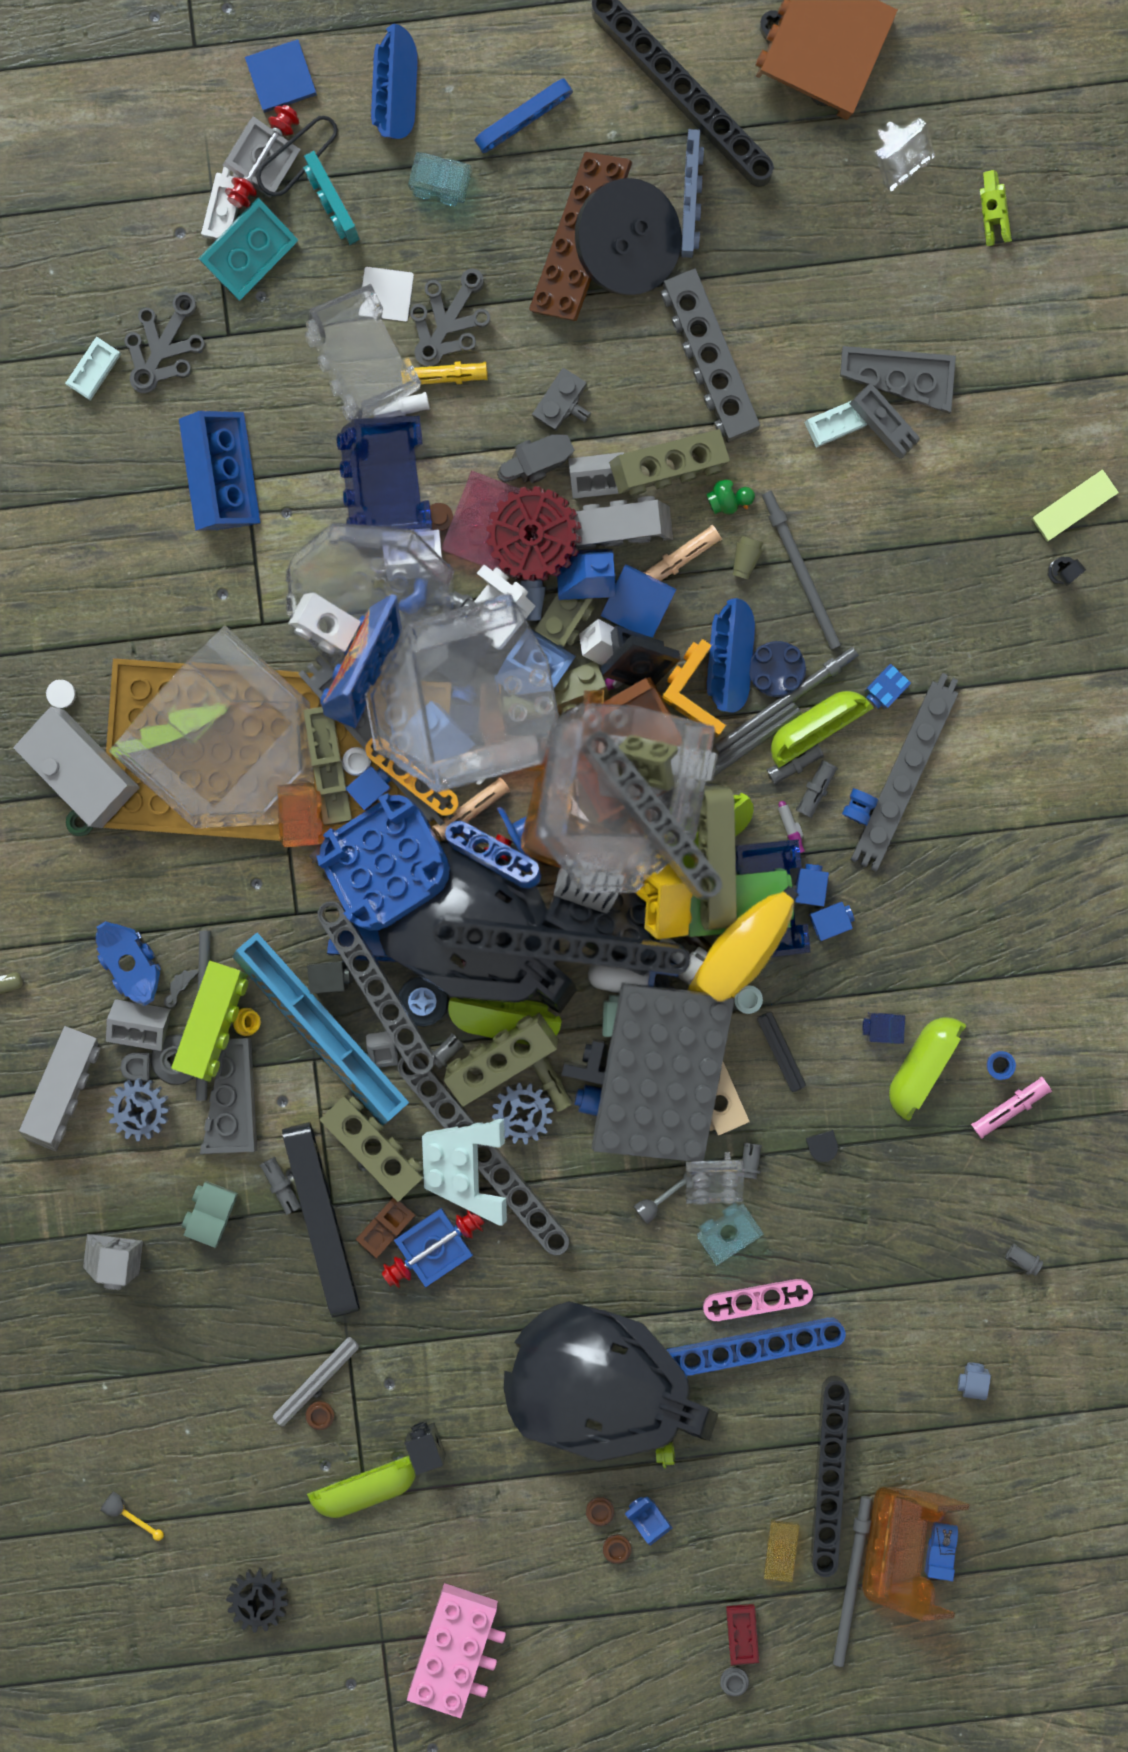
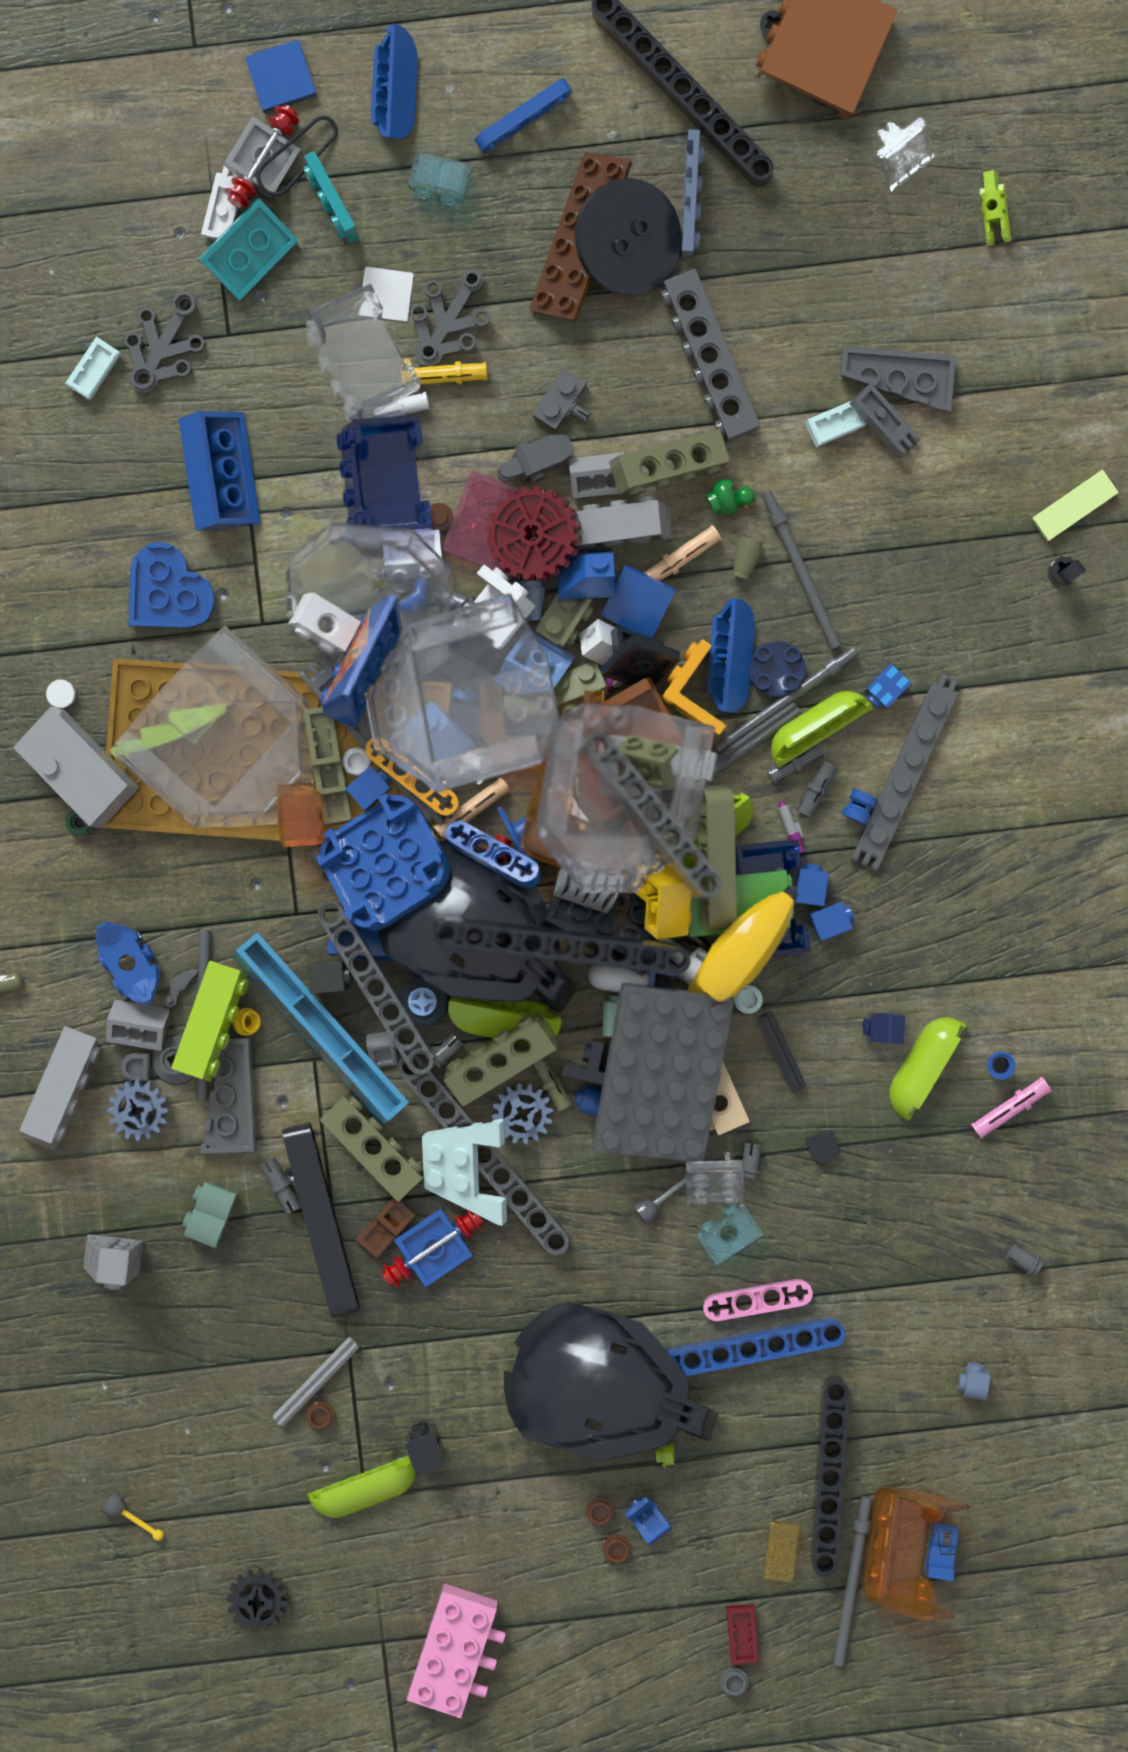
none -> blue plate [128,542,216,628]

